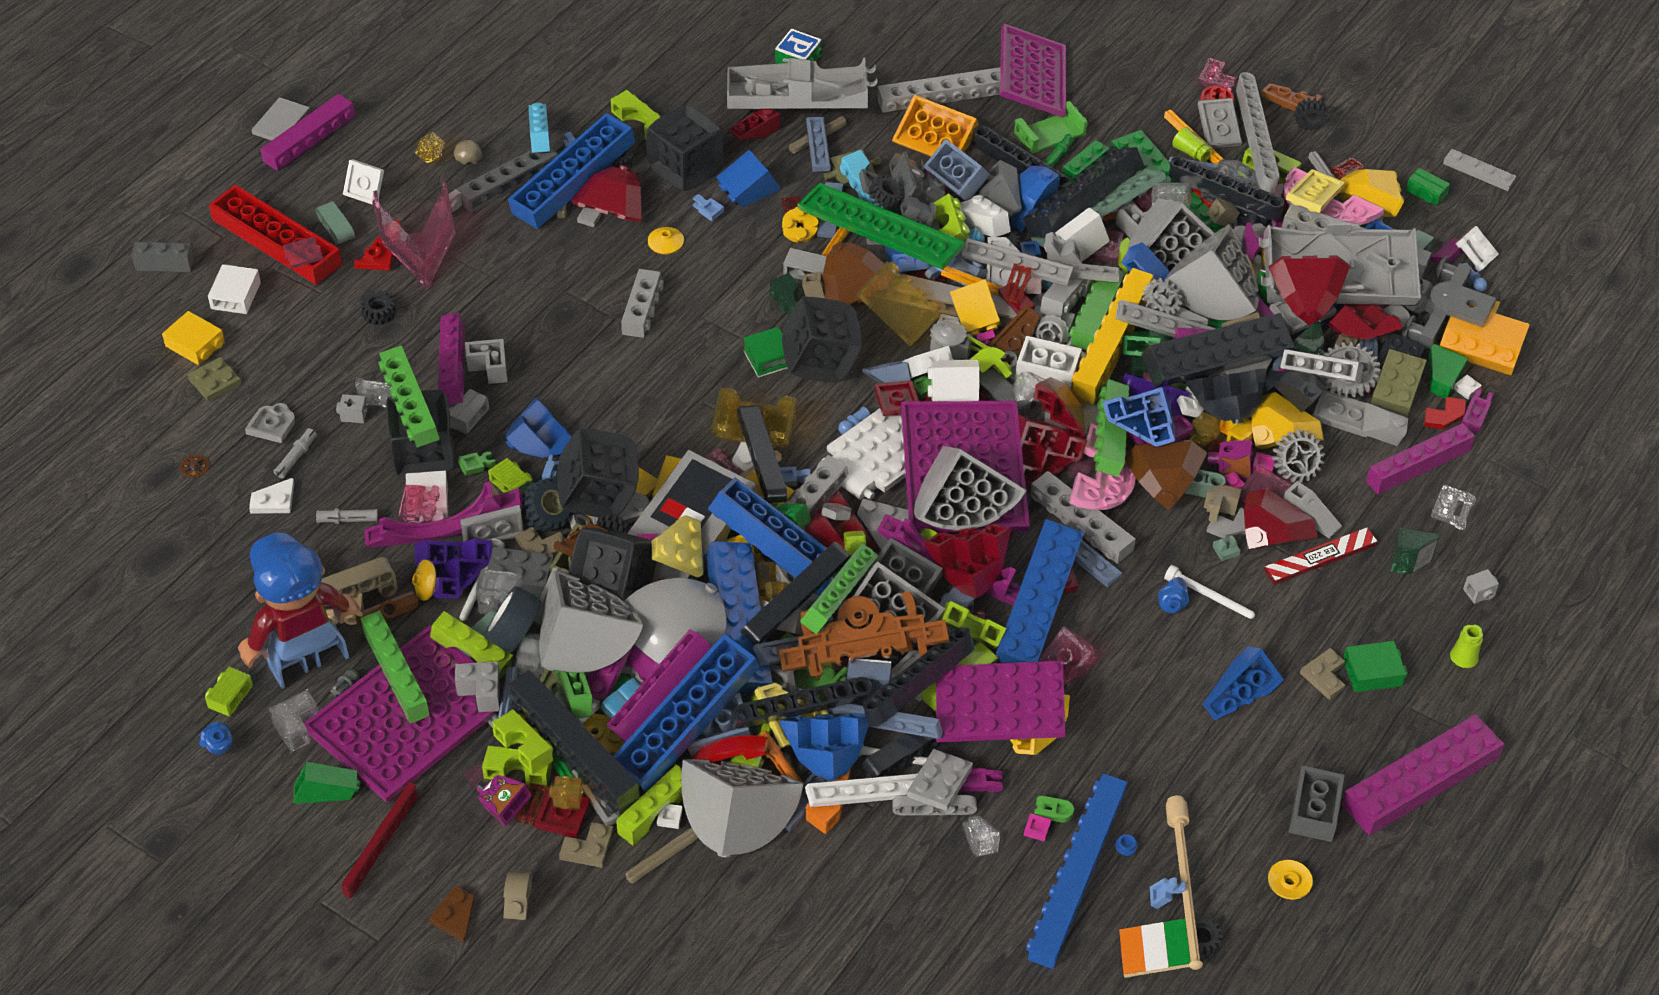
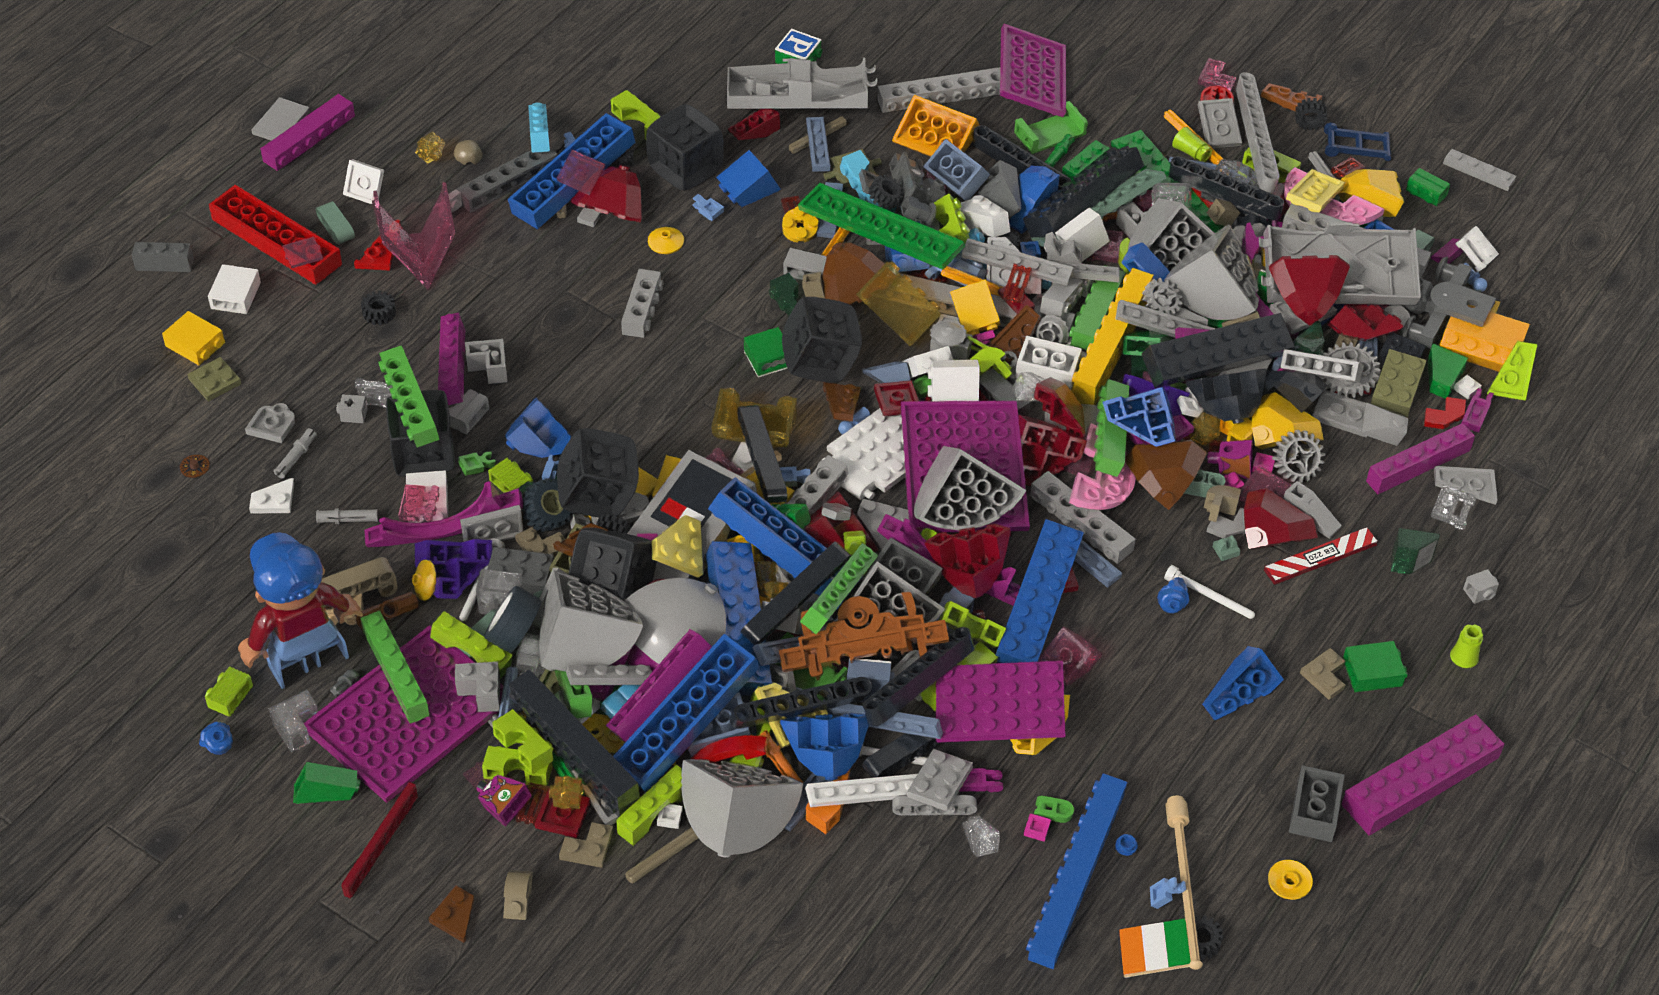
none -> clear pink plate [557,150,605,195]
none -> light grey plate [566,665,652,685]
none -> reddish brown wing [823,382,861,422]
none -> dark blue piece [1324,123,1391,161]
none -> light grey wing [1434,466,1498,505]
none -> lime wing [1487,341,1537,401]

